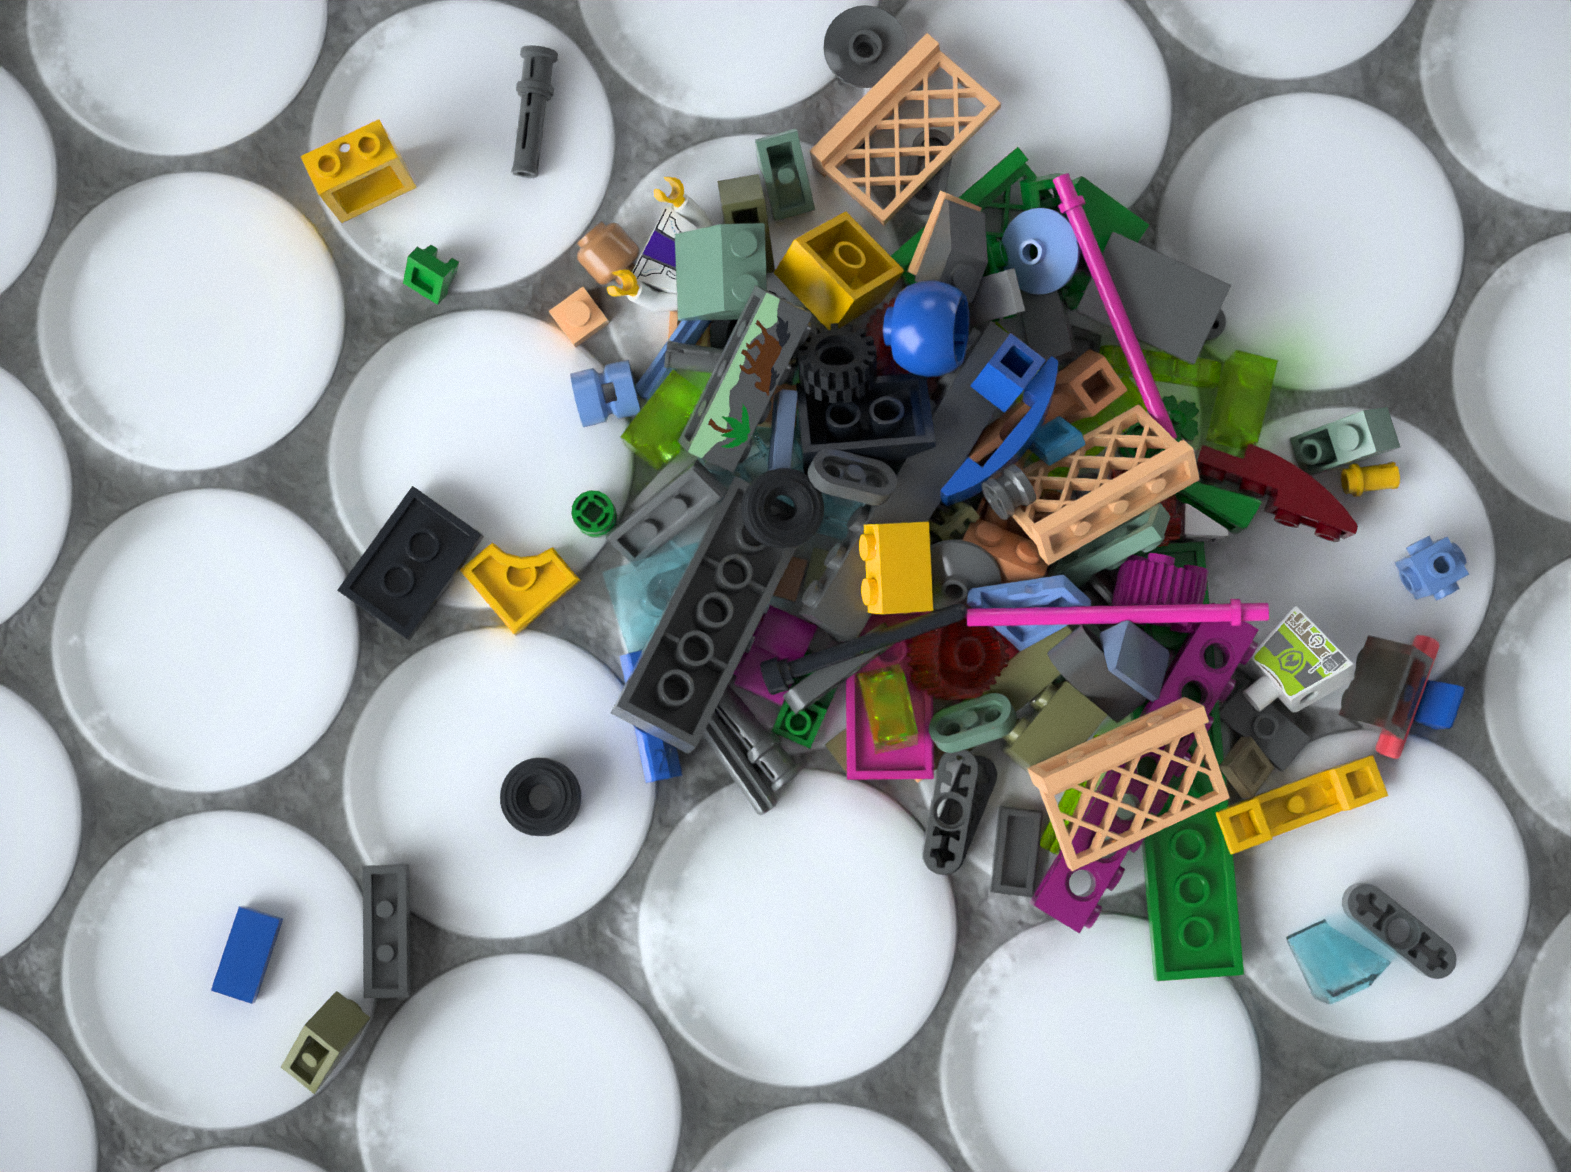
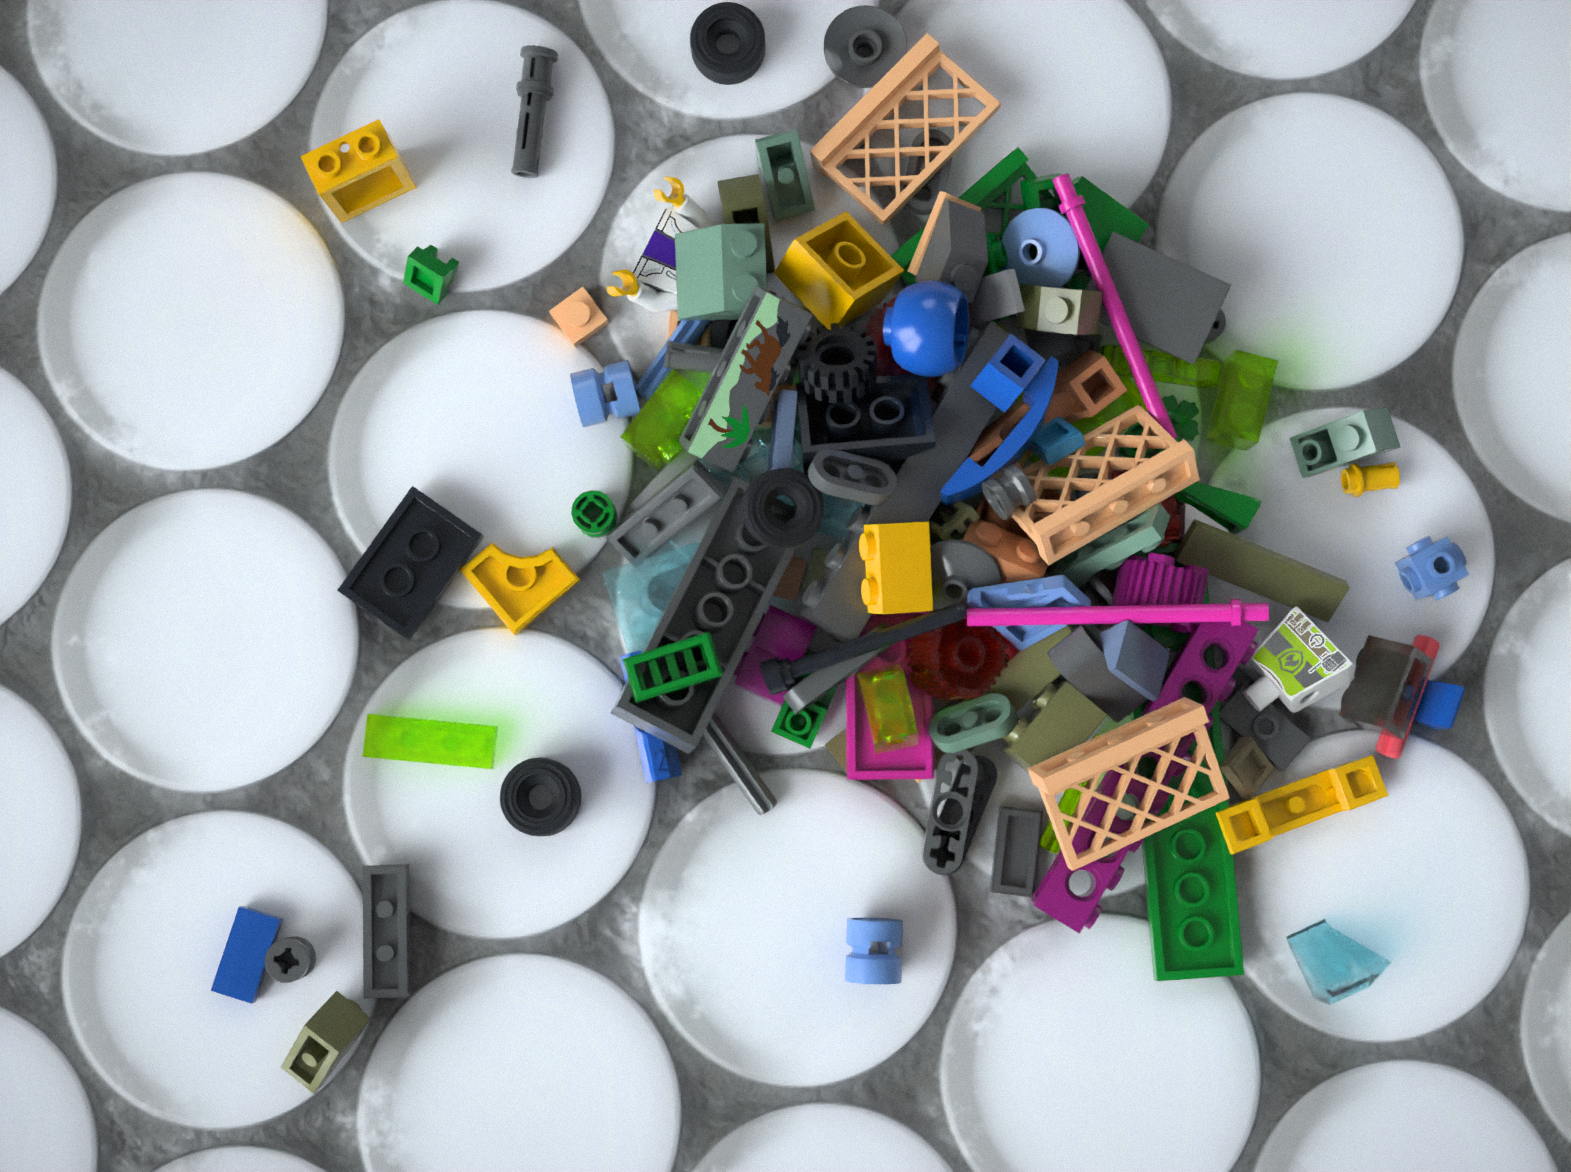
medium nougat head [577,221,640,285] -> none
dark grey pin [716,684,805,792] -> none
dark red slope [1194,443,1358,542] -> none
dark grey beam [1342,883,1457,979] -> none
none -> dark grey wheel [265,936,316,983]
none -> clear neon green plate [362,714,498,769]
none -> green slope [623,632,724,703]
none -> black tyre [690,2,766,85]
none -> medium blue wheel [845,917,903,984]
none -> olive slope [1016,284,1103,335]
none -> olive tile [1174,519,1350,622]

